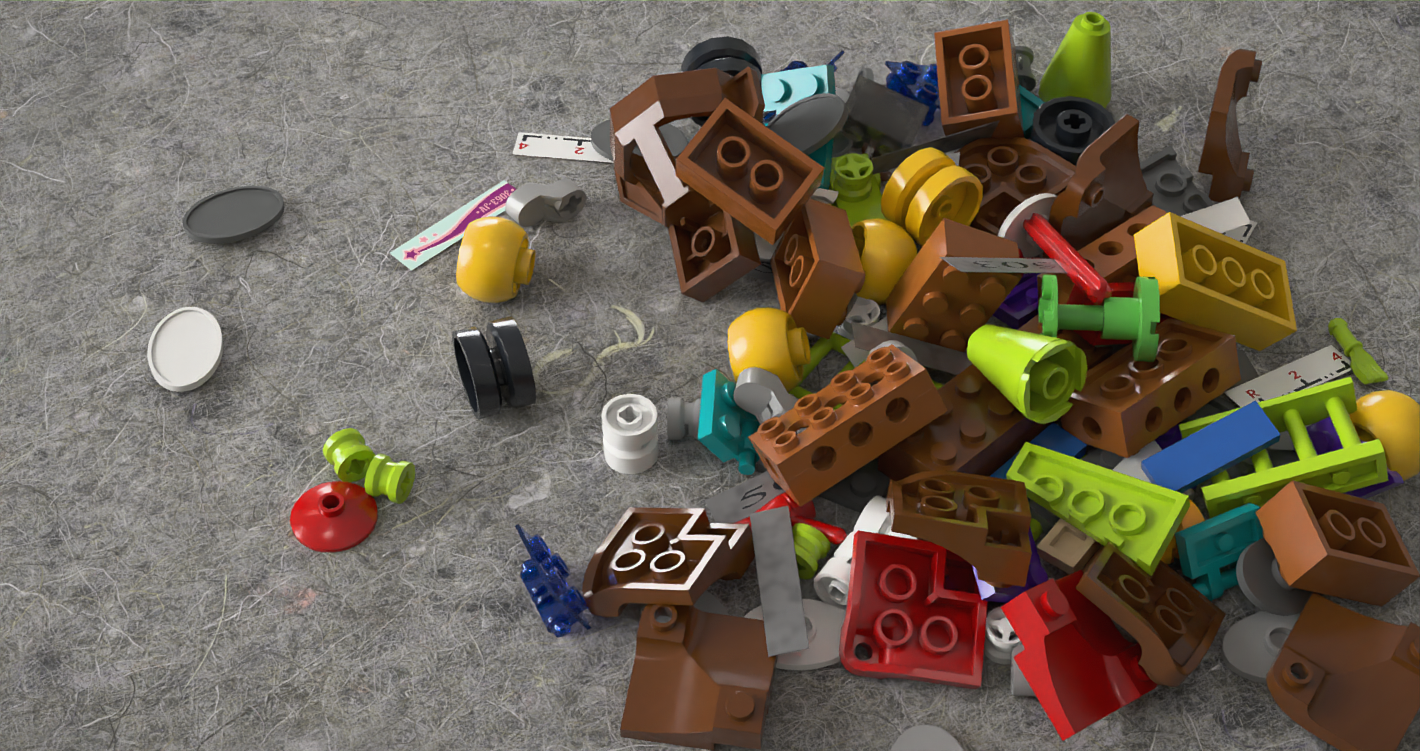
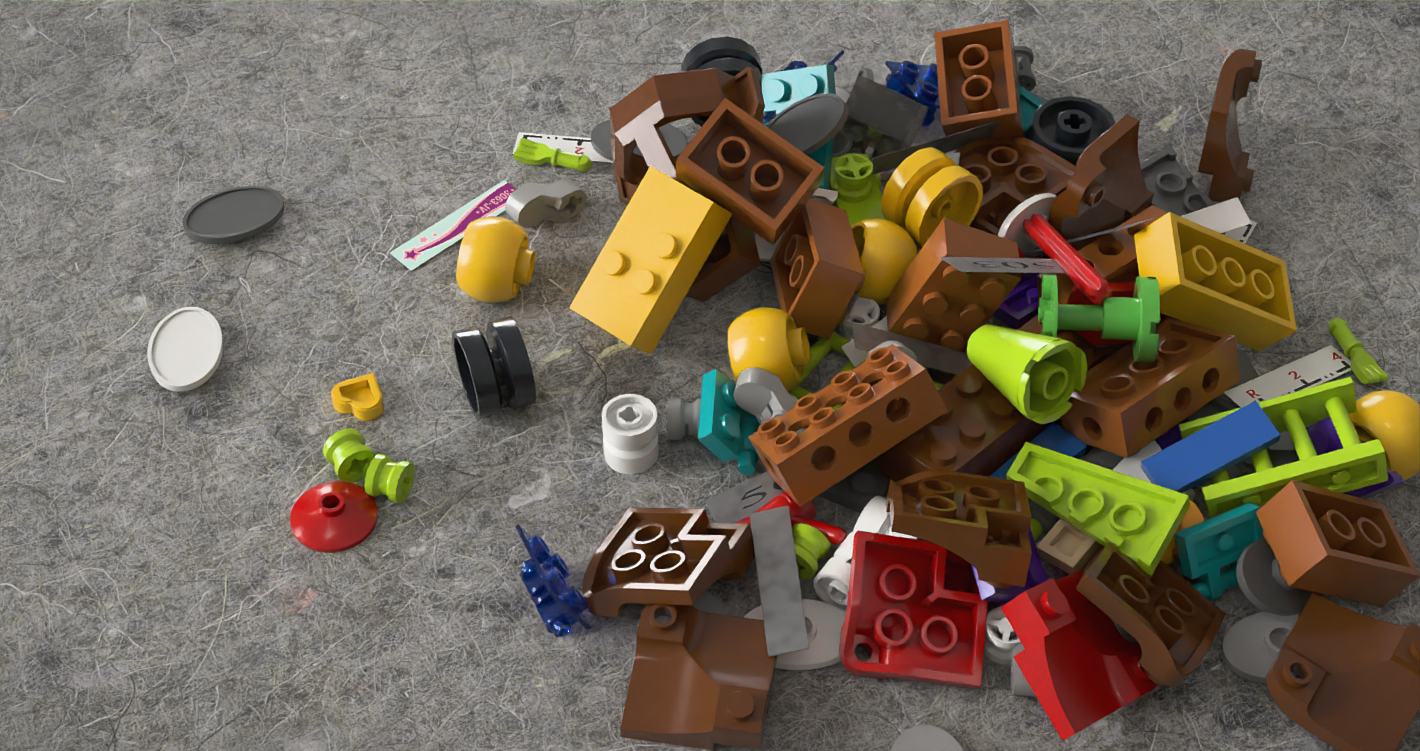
lime cone [1038,12,1112,109] -> none
none -> yellow tile [331,373,384,421]
none -> lime piece [513,138,592,172]
none -> yellow brick [569,166,732,355]
none -> flat silver sticker [1023,218,1154,255]

